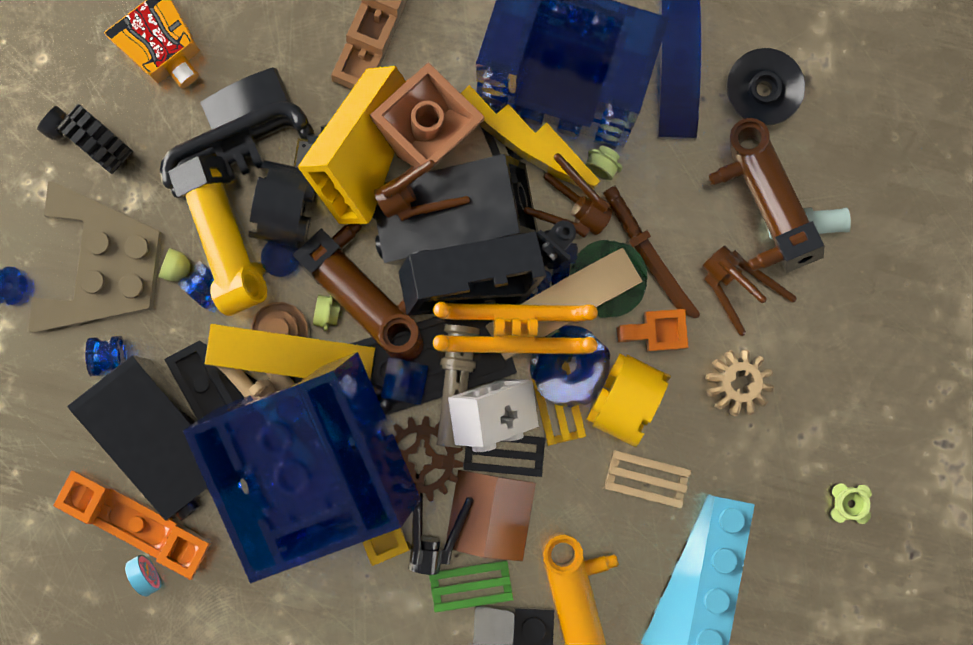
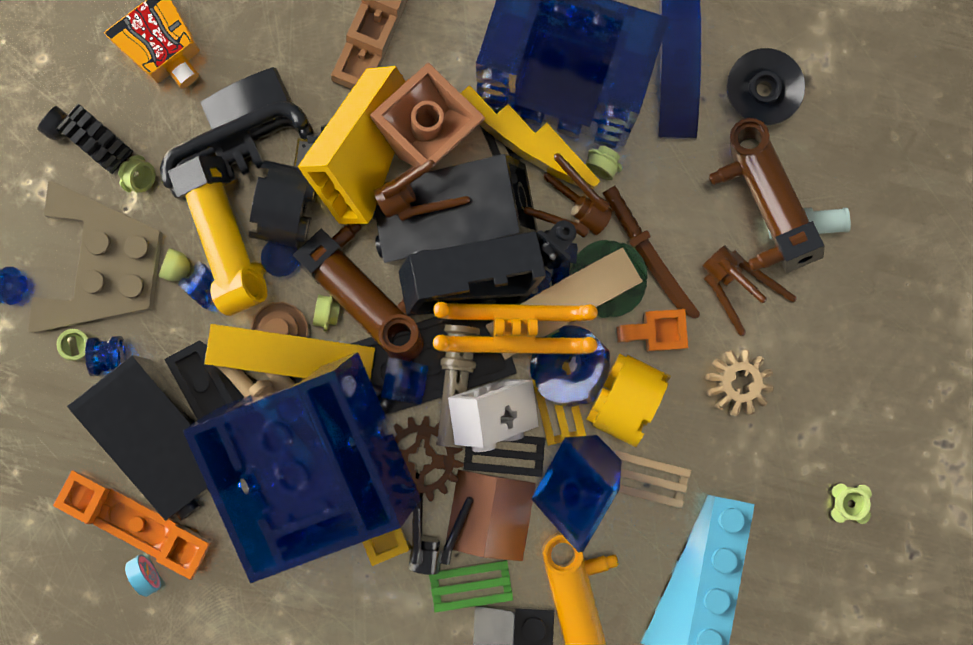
none -> yellowish green hinge [56,329,90,362]
none -> yellowish green plate [118,155,156,193]
none -> clear blue slope [531,435,622,552]

